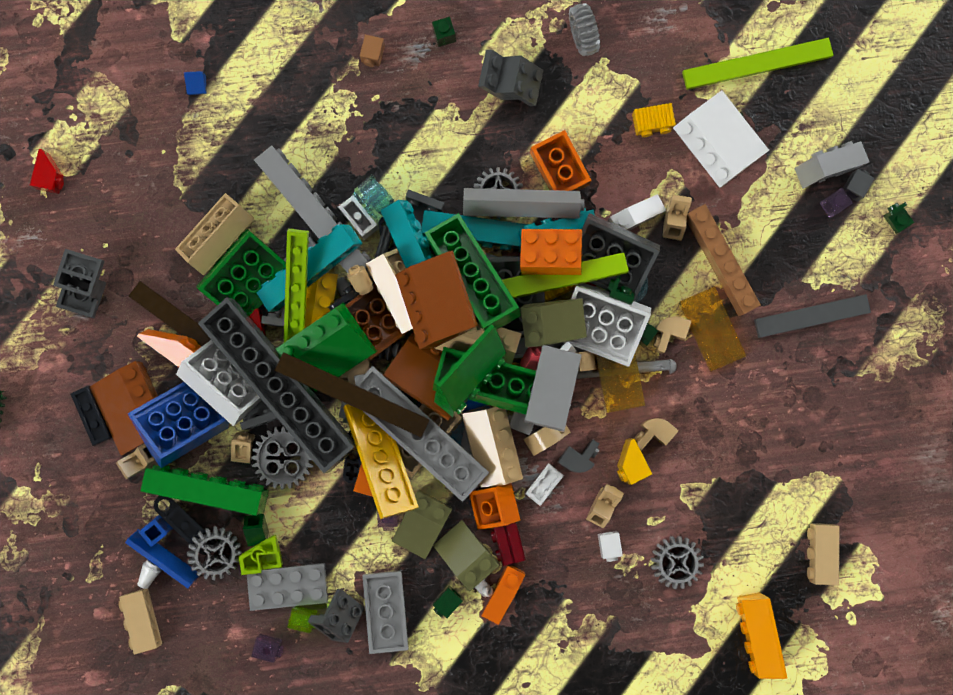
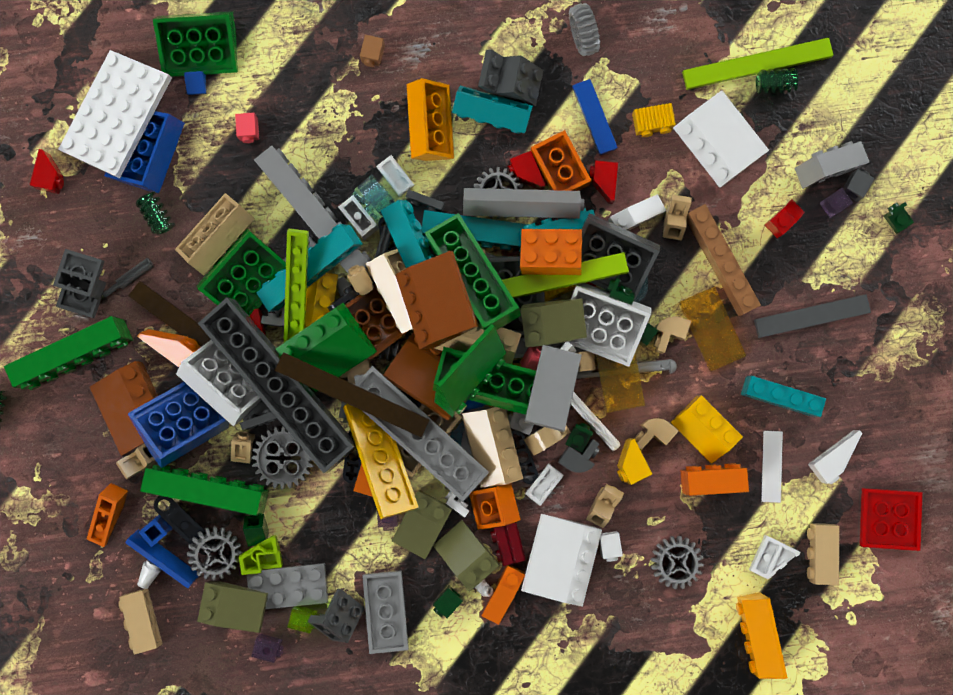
black tile [70,386,112,446] -> none
dark green brick [432,16,456,47] -> none
none -> green brick [4,316,133,390]
none -> white plate [58,50,172,178]
none -> orange slope [87,483,128,547]
none -> dark grey axle [102,258,154,297]
none -> blue slope [104,111,185,194]
none -> clear green piece [136,192,175,235]
none -> green slope [153,11,238,77]
none -> olive slope [197,580,268,633]
none -> coral brick [235,113,259,143]
none -> white plate [376,155,414,197]
none -> light orange slope [407,78,454,161]
none -> white bracket [445,491,469,517]
none -> teal brick [452,85,533,134]
none -> red slope [507,151,546,190]
none -> black beam [511,430,538,484]
none -> white slope [521,514,602,607]
none -> dark green bracket [565,422,594,453]
none -> white axle [571,391,620,451]
none -> blue tile [572,79,618,156]
none -> red slope [589,160,618,204]
none -> yellow slope [670,395,743,464]
none -> orange brick [680,463,749,496]
none -> teal brick [741,376,826,417]
none -> white wing [749,535,801,579]
none -> clear green piece [756,68,799,94]
none -> white sticker [762,431,783,503]
none -> red slope [764,199,805,238]
none -> white slope [808,430,862,484]
none -> red plate [859,488,923,551]

